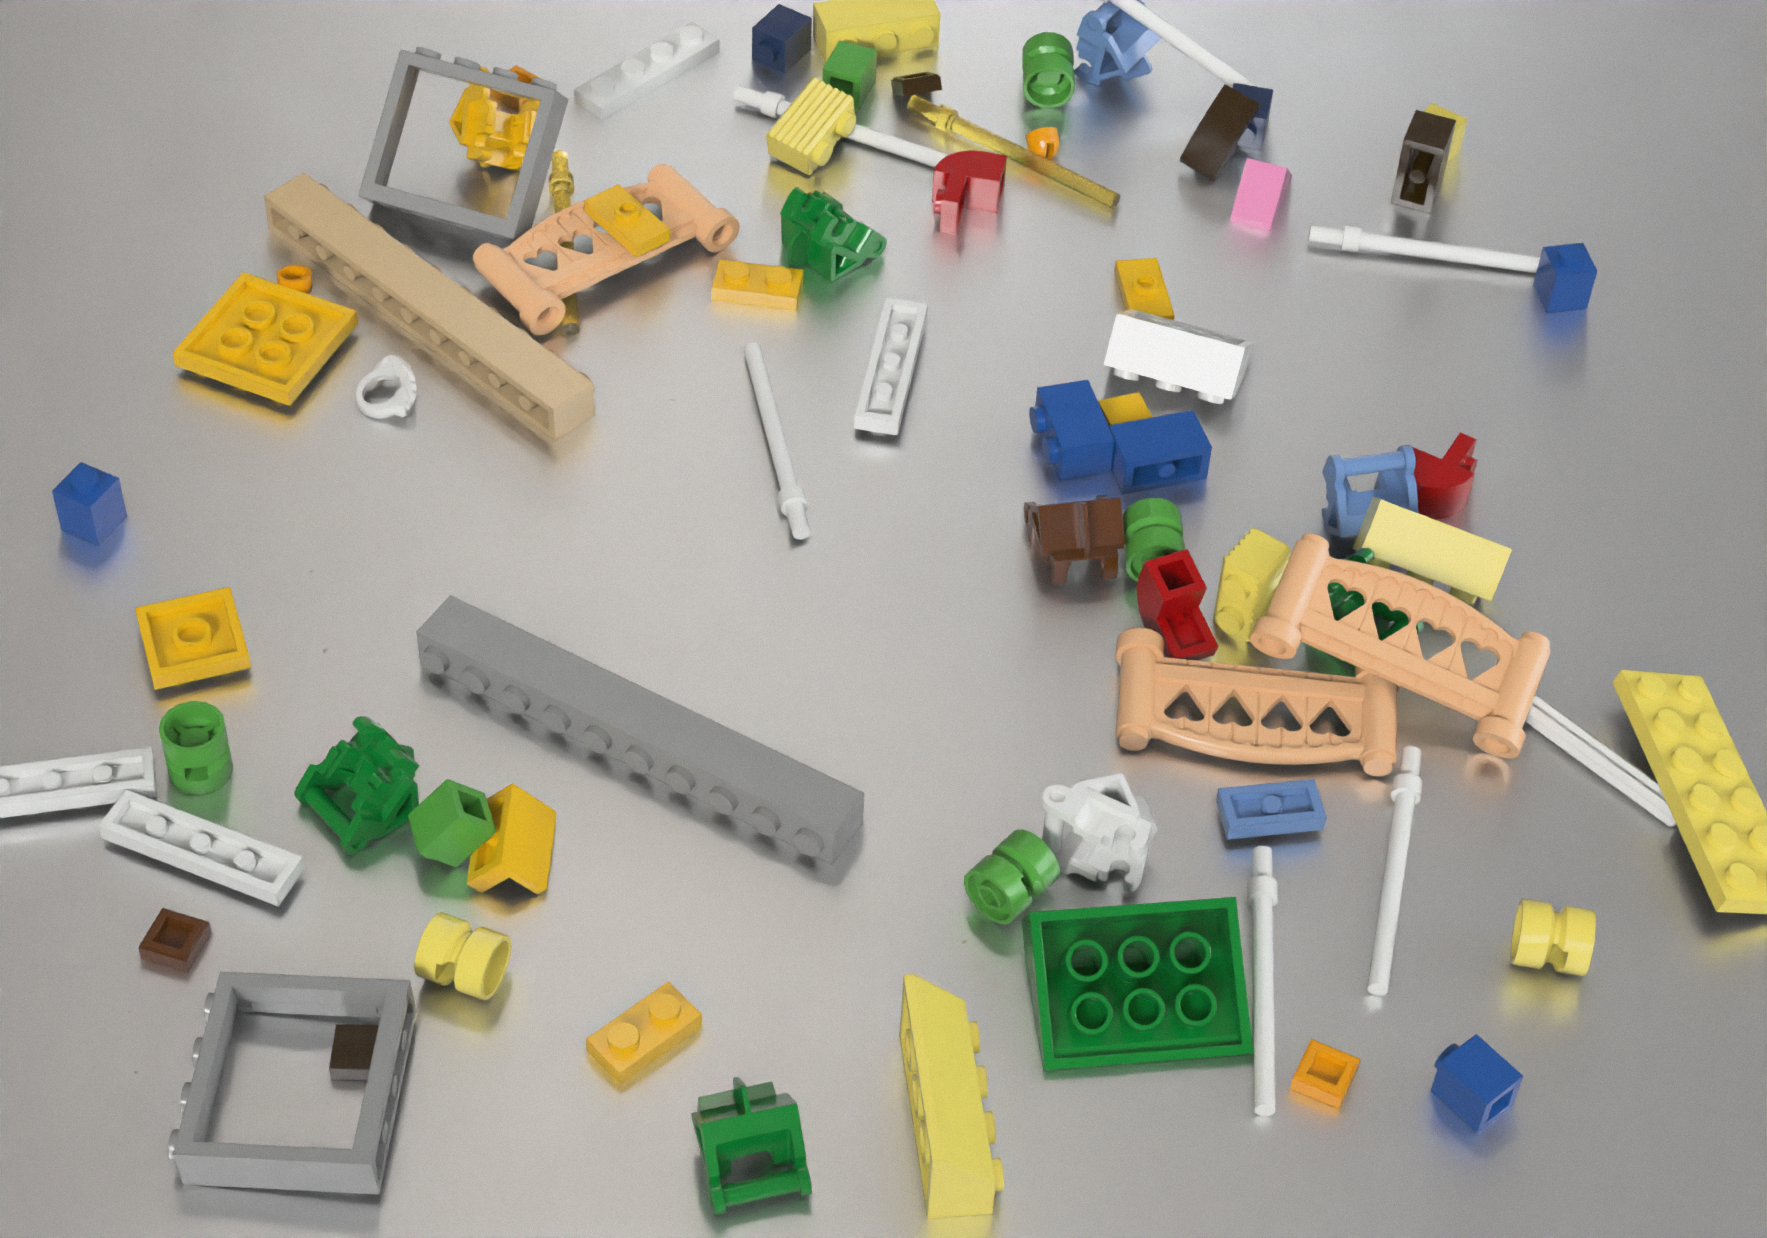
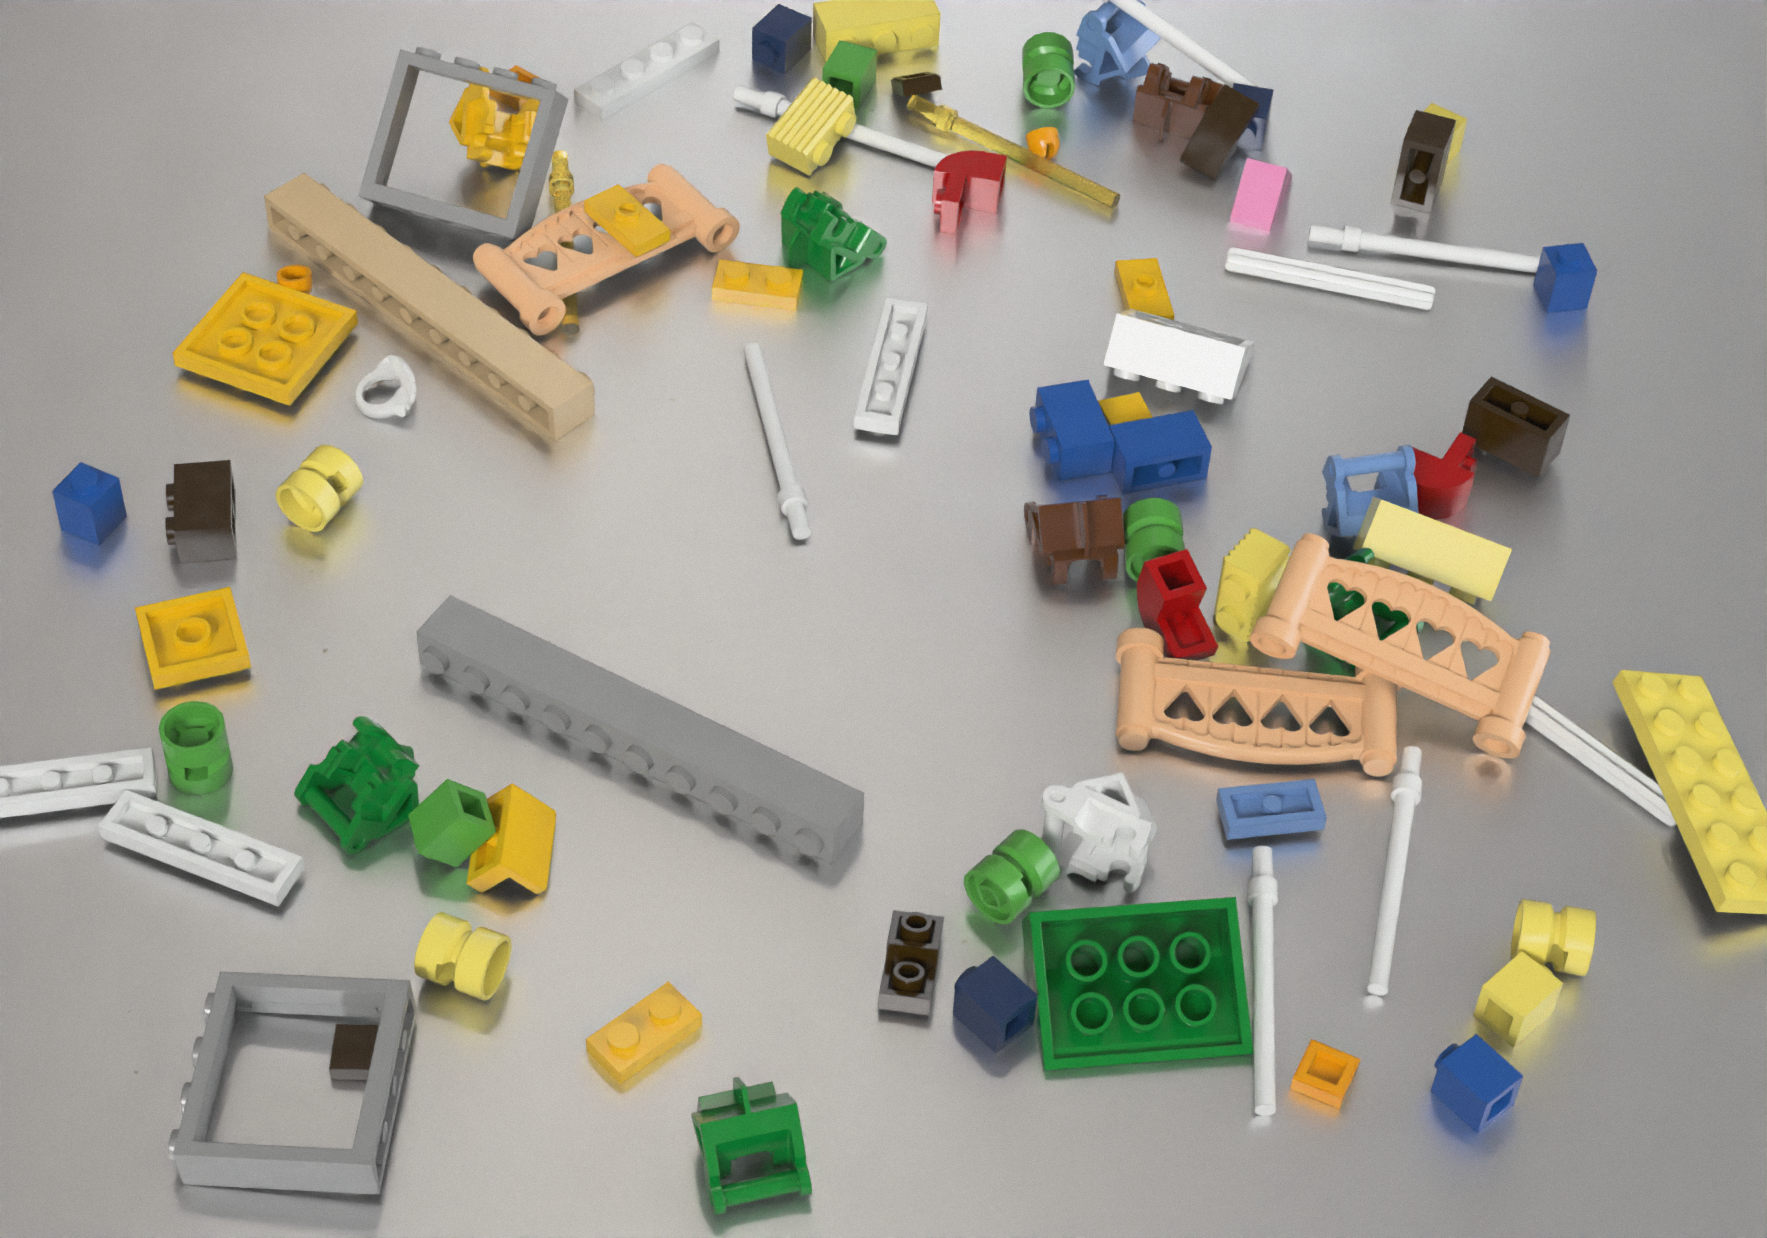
reddish brown tile [138,908,212,973] -> none
light yellow slope [899,974,1004,1219] -> none
none -> dark brown brick [165,460,237,563]
none -> light yellow wheel [275,445,363,532]
none -> dark brown slope [878,910,944,1016]
none -> dark blue brick [953,956,1037,1054]
none -> reddish brown piece [1133,63,1224,142]
none -> white axle [1225,247,1435,311]
none -> dark brown brick [1462,376,1570,478]
none -> light yellow brick [1473,951,1563,1048]

